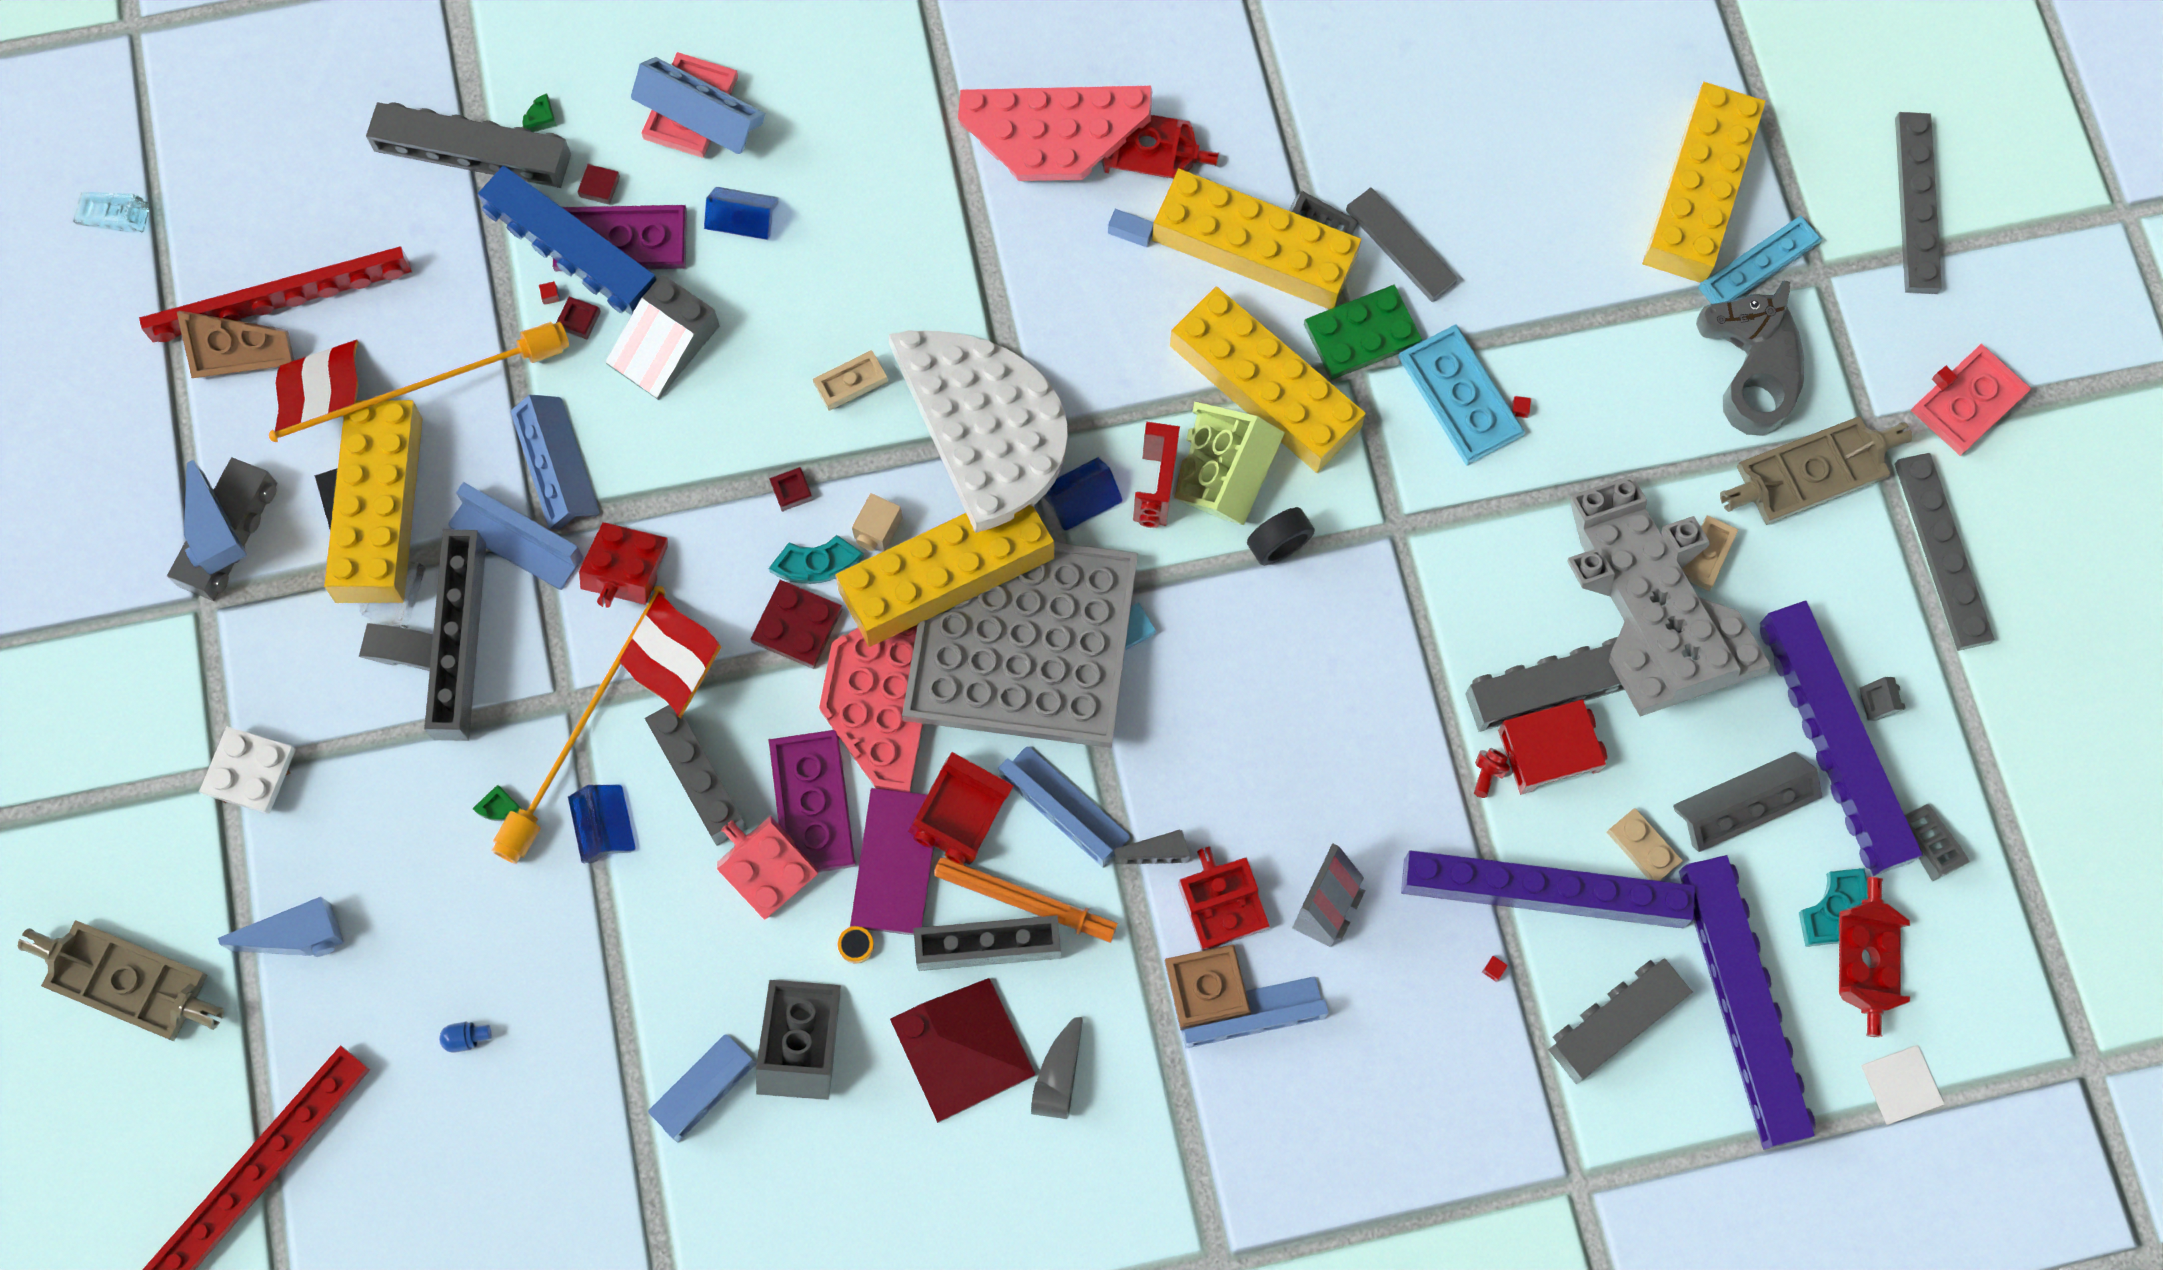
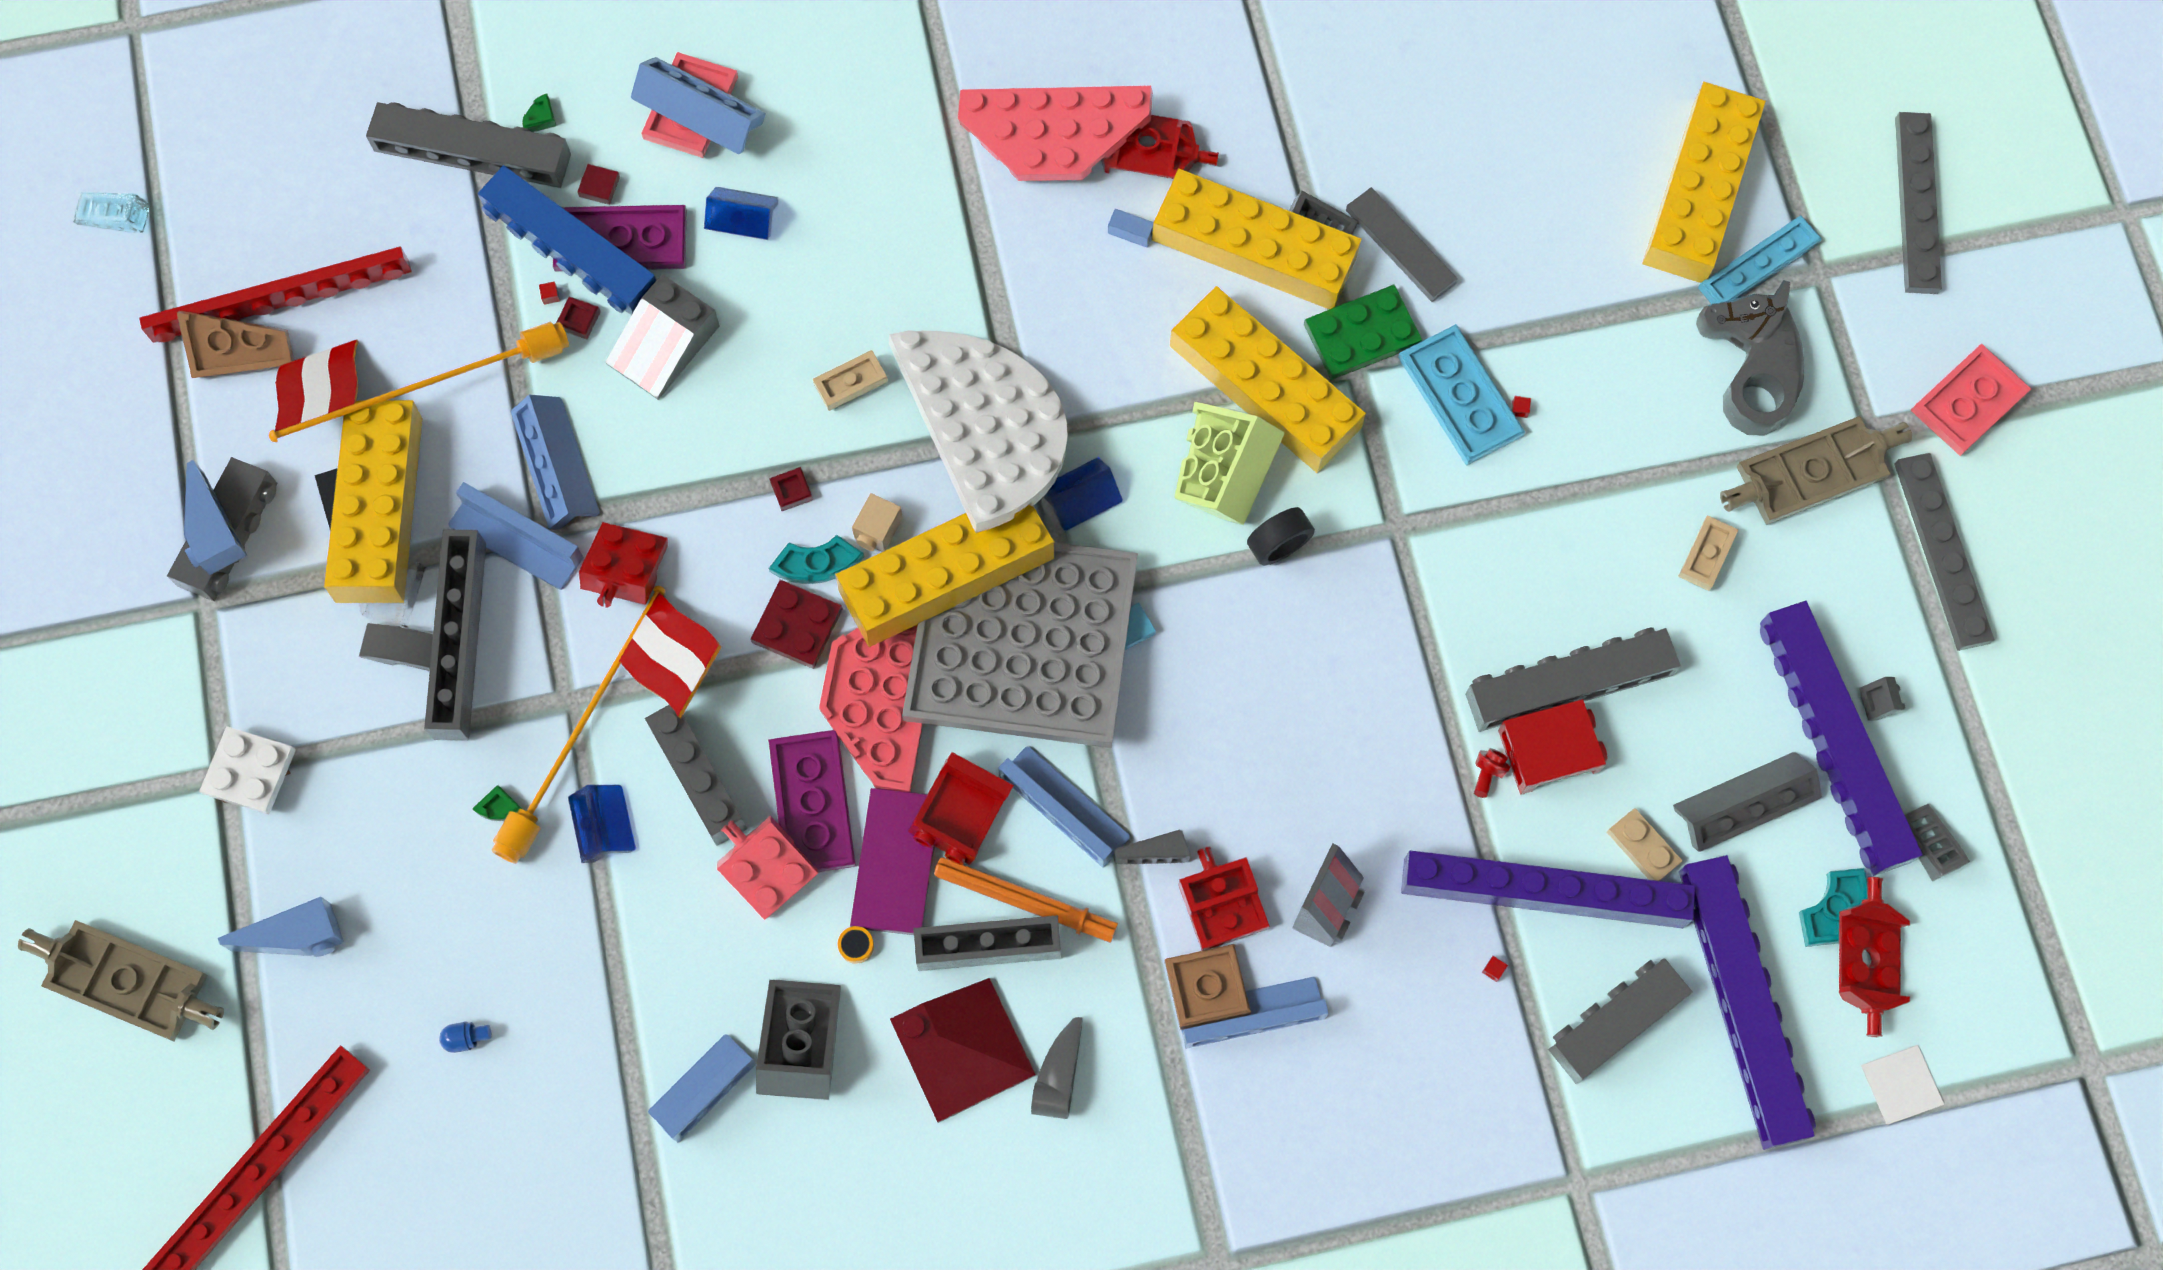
red panel [1133,421,1180,528] -> none
light grey piece [1567,475,1771,717] -> none
red piece [1932,365,1958,391] -> none

